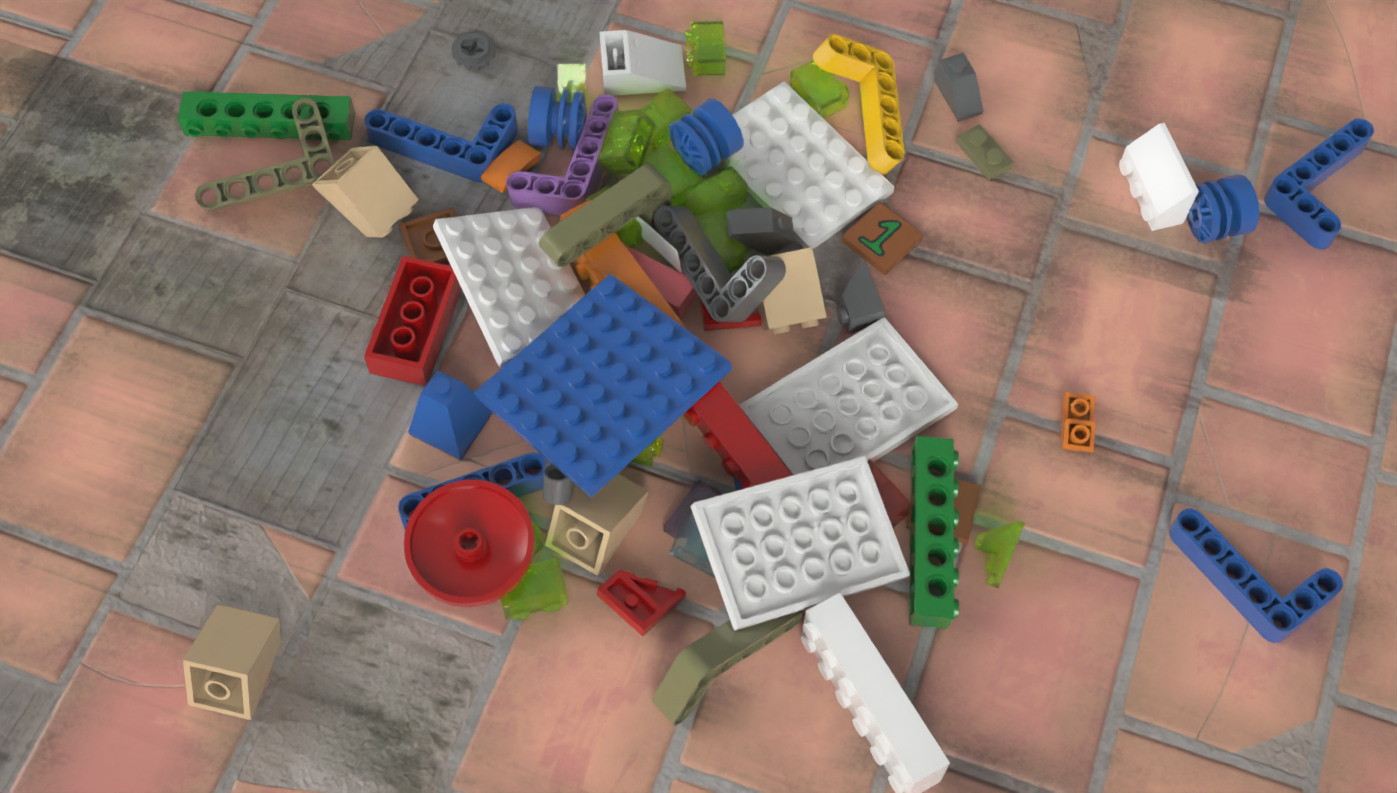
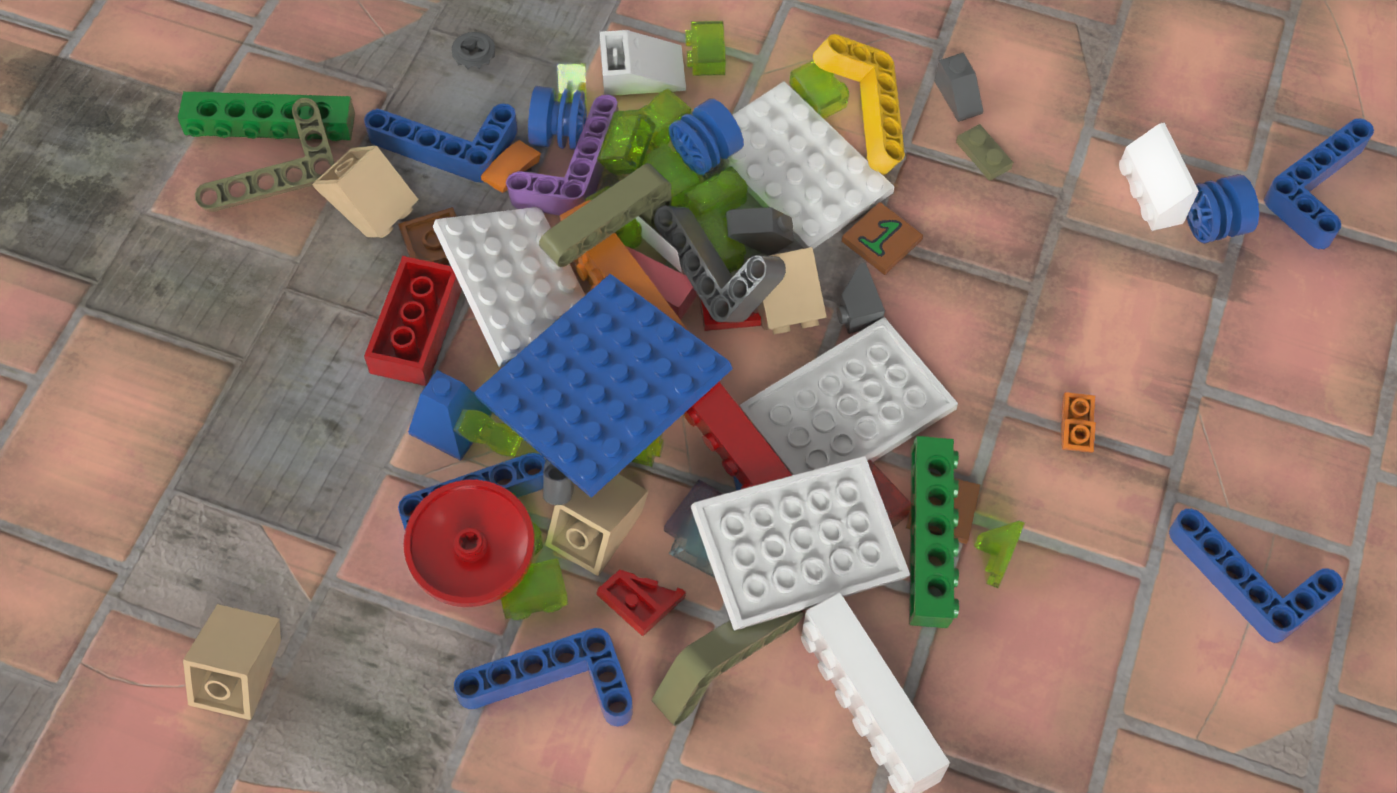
none -> clear neon green brick [454,409,523,456]
none -> blue beam [454,628,633,727]

